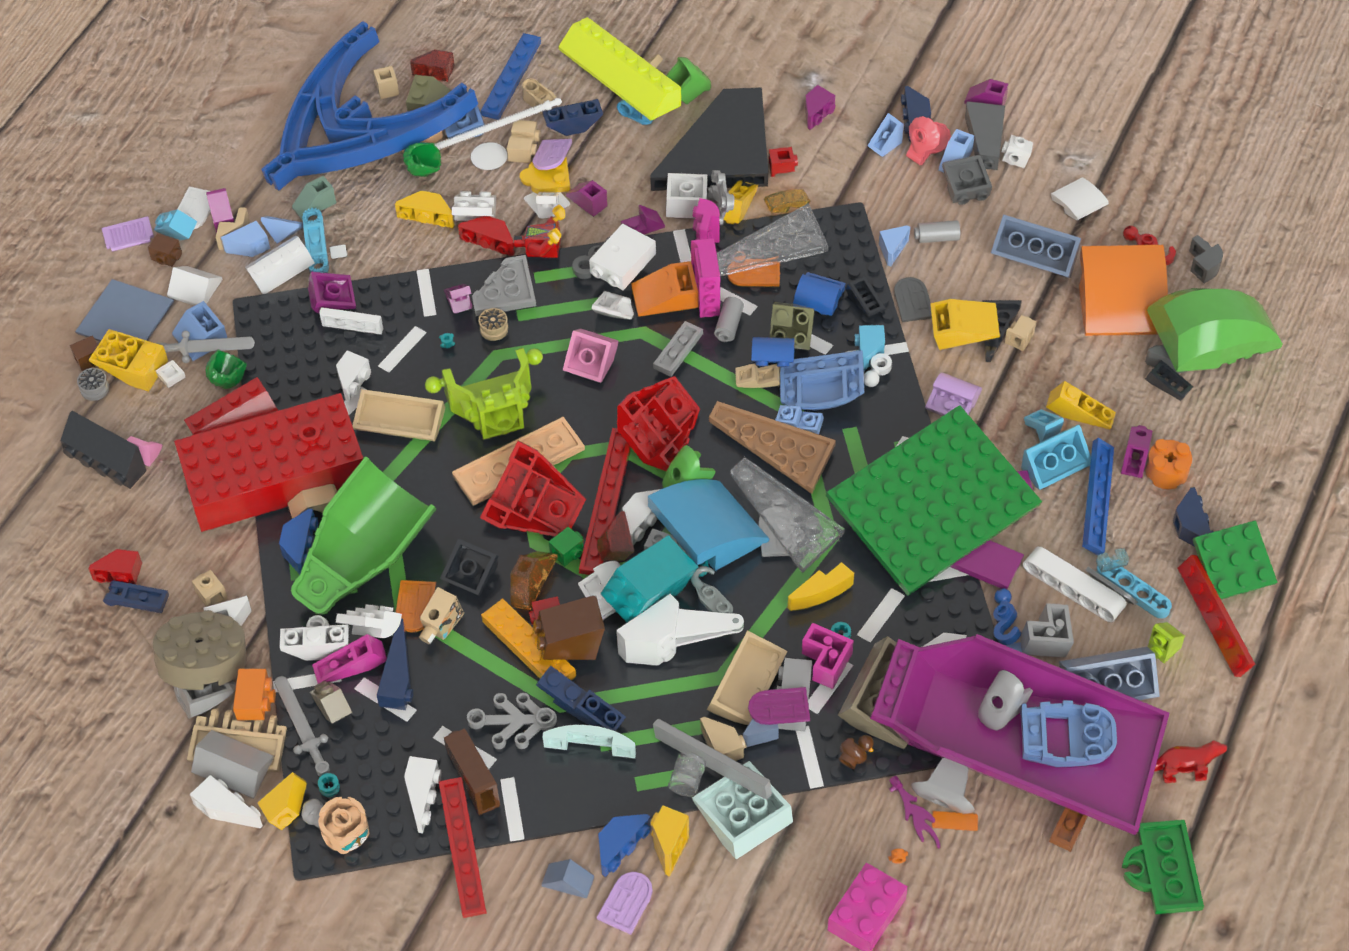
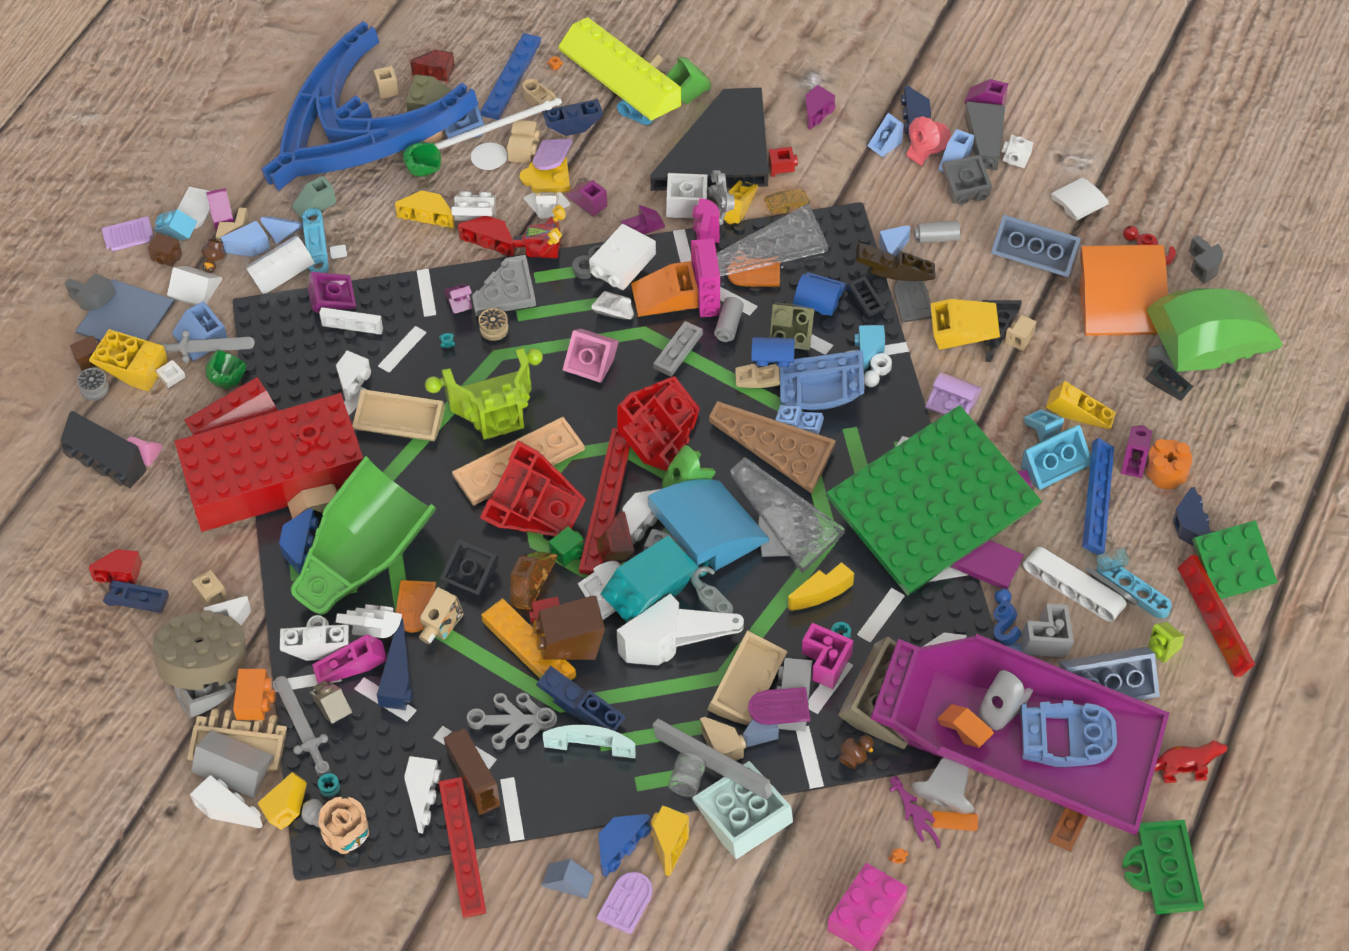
none -> dark grey brick [64,273,116,310]
none -> reddish brown animal [201,239,226,273]
none -> orange piece [547,56,563,70]
none -> dark brown slope [856,242,936,281]
none -> orange slope [937,704,994,748]

